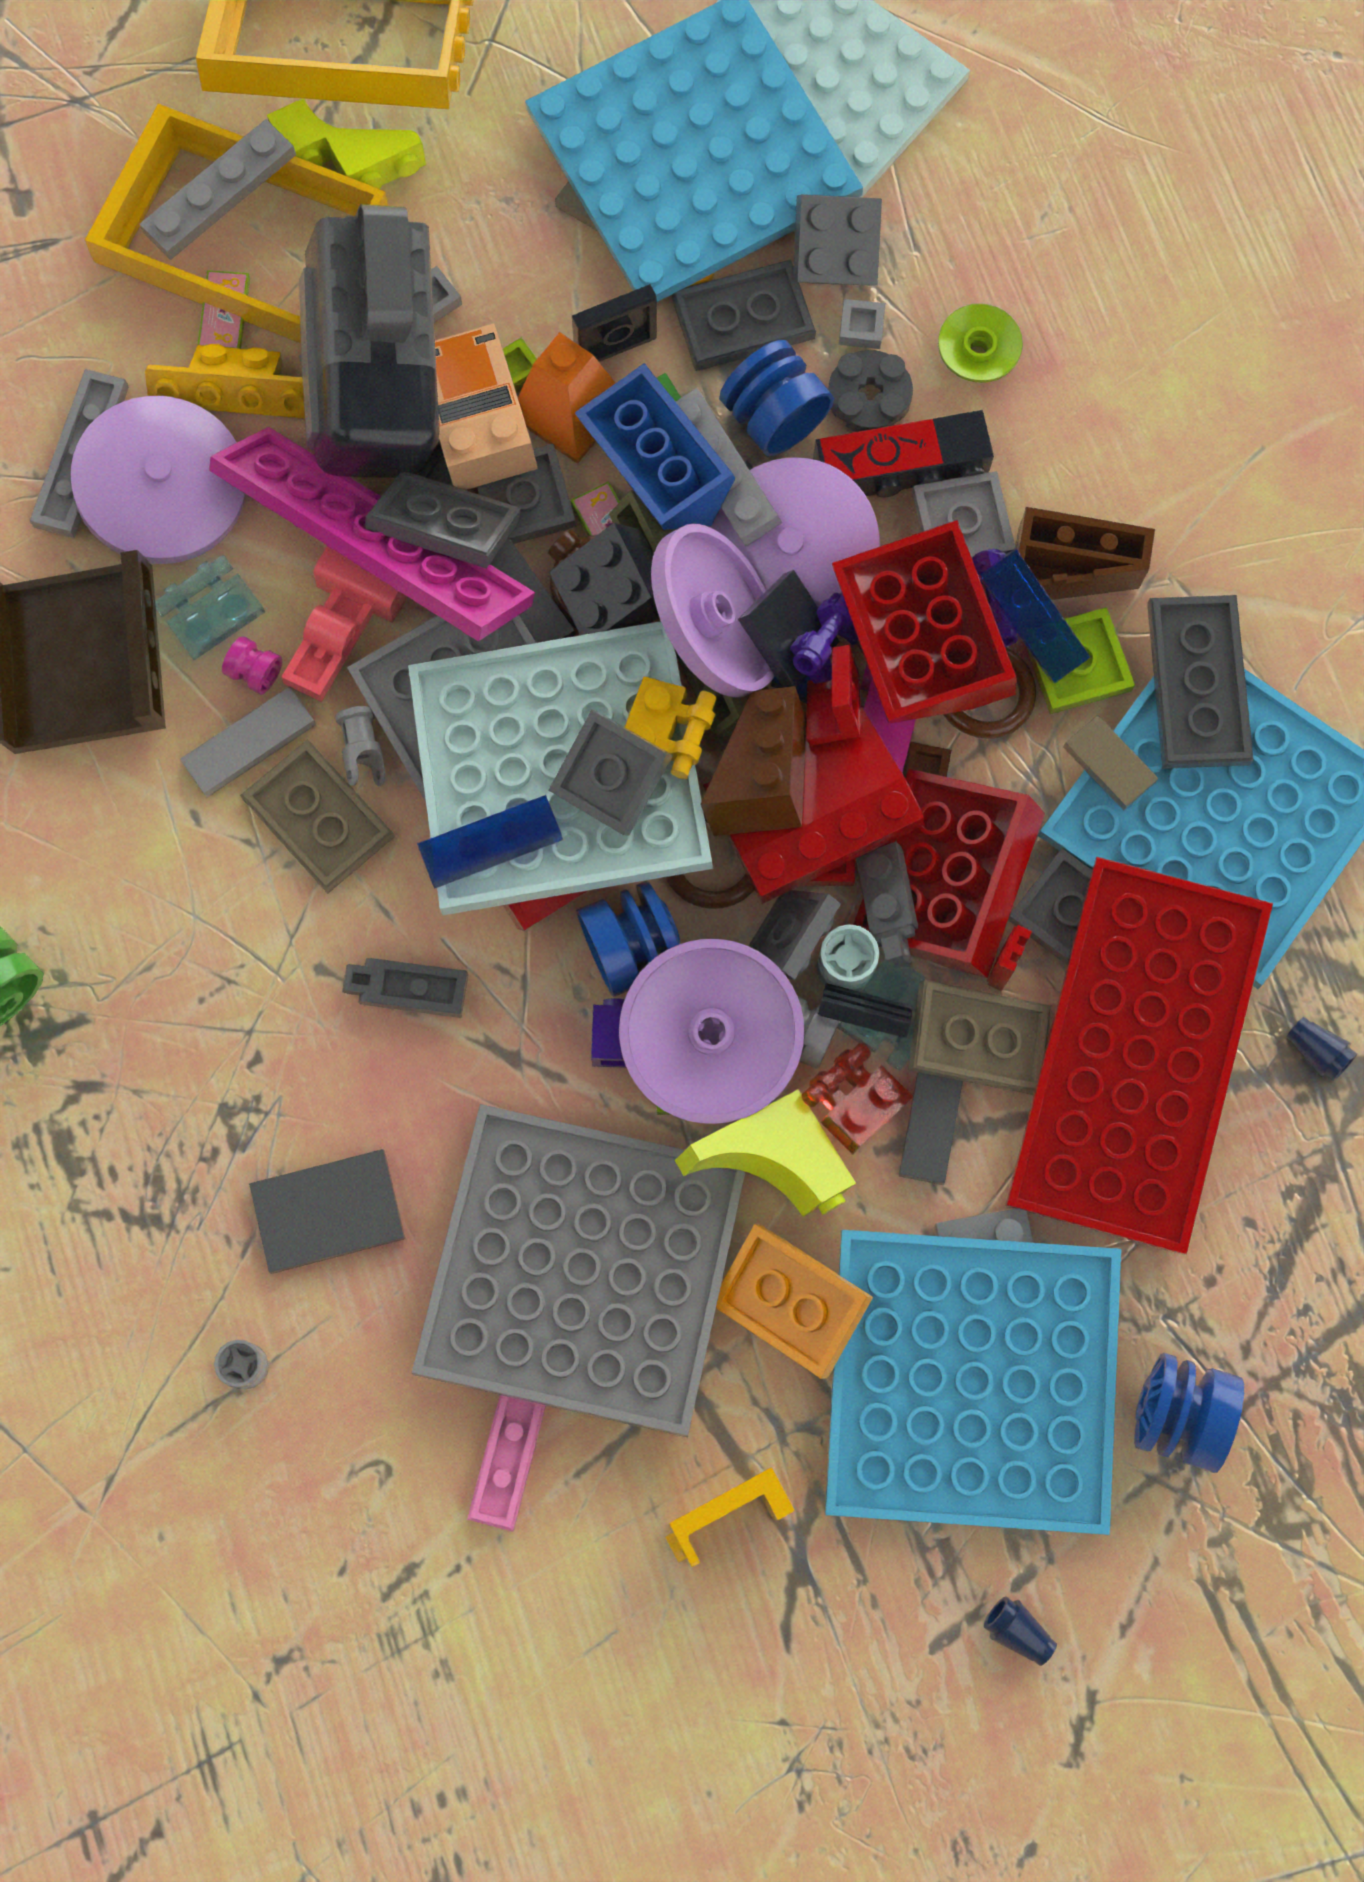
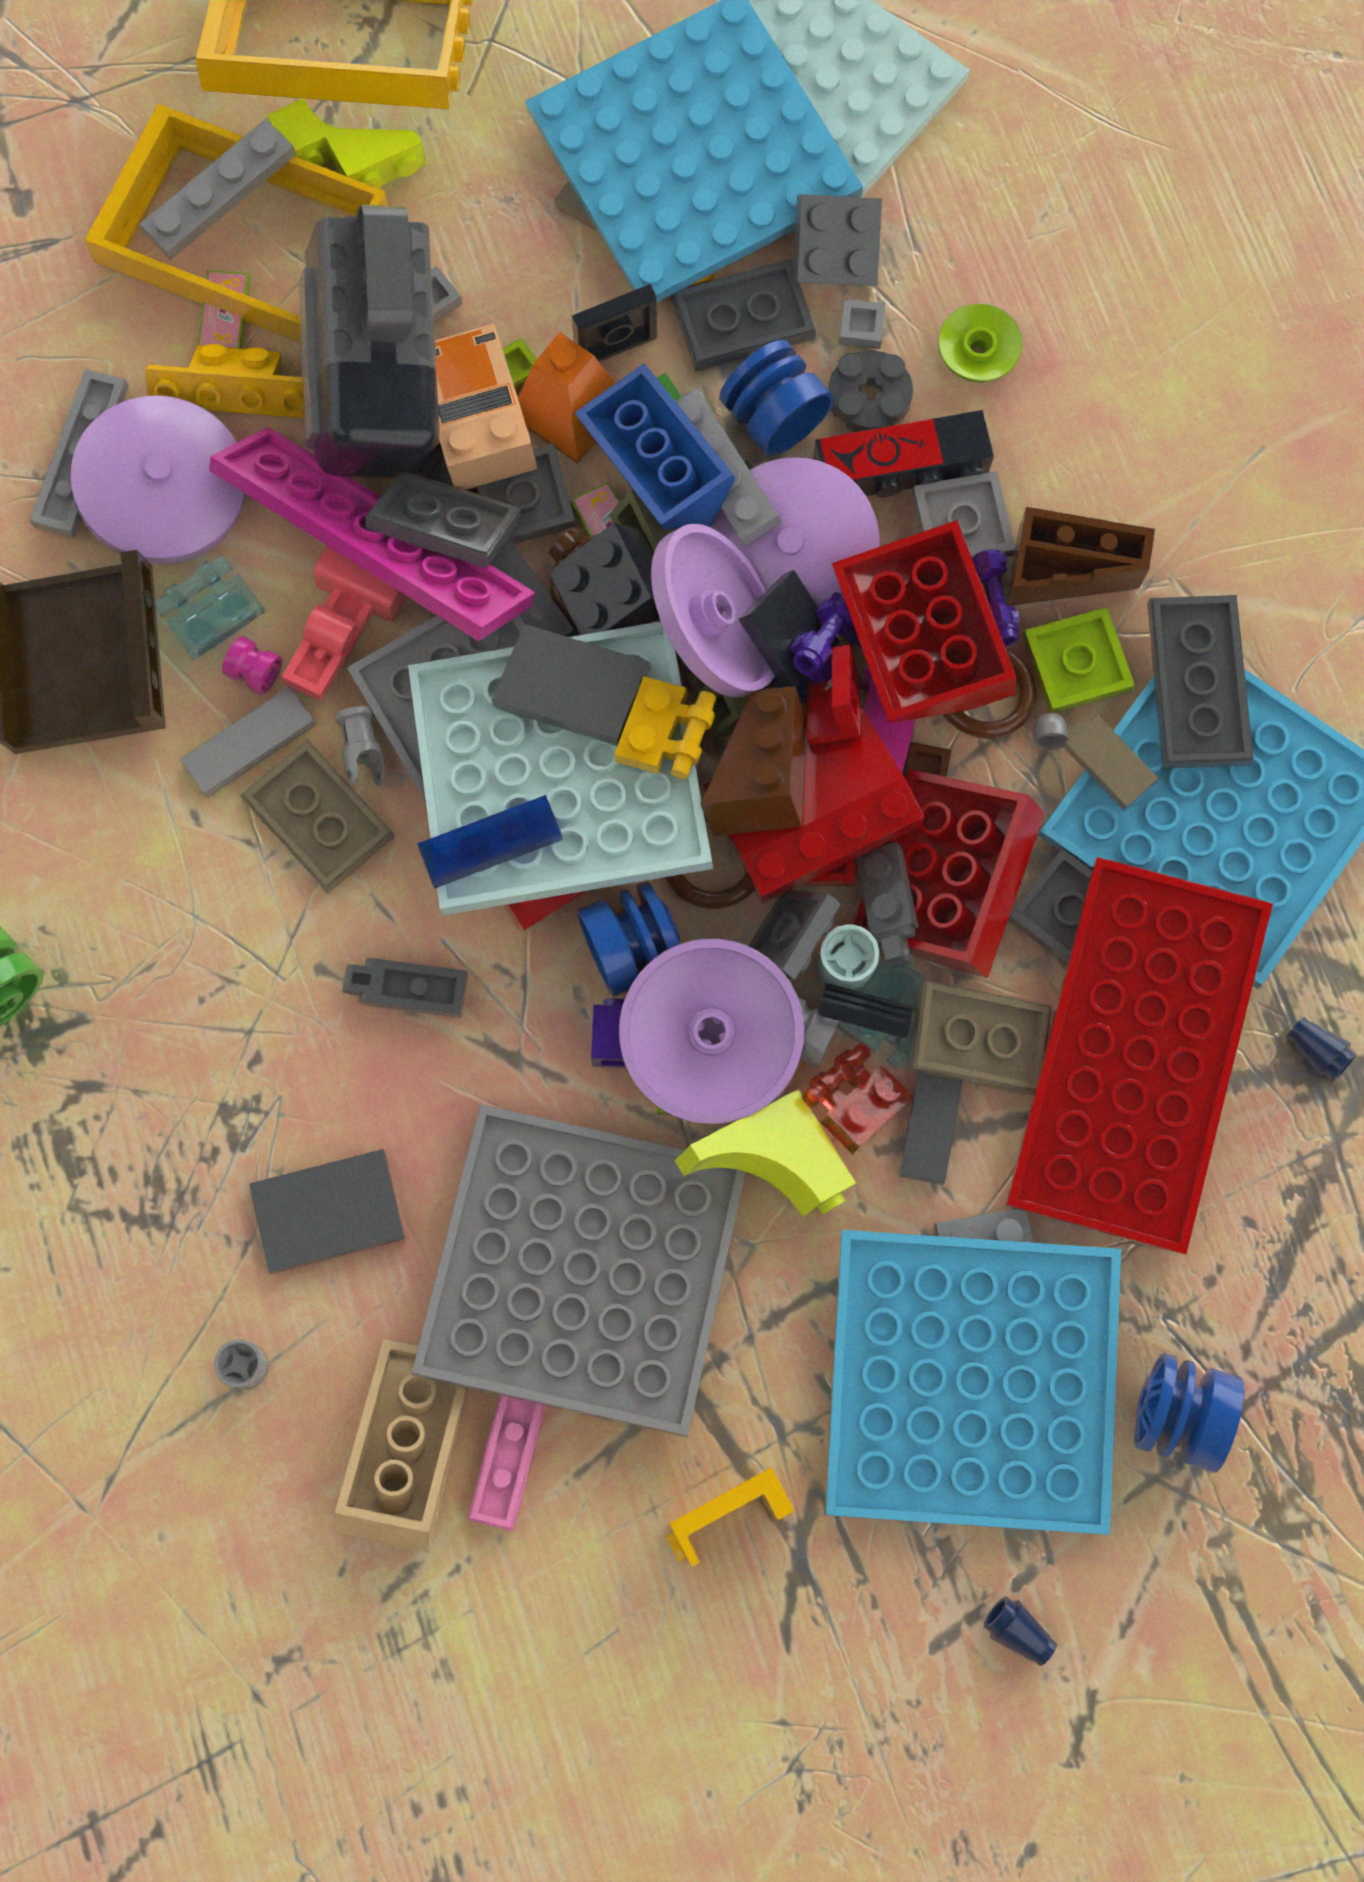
dark grey plate [548,710,673,836] -> none
light orange plate [716,1224,873,1379] -> none
clear blue tile [978,549,1091,683] -> none
red tile [986,925,1032,991] -> none
none -> tan slope [334,1339,468,1553]
none -> dark grey tile [491,624,650,745]
none -> light grey hinge [1033,713,1069,750]

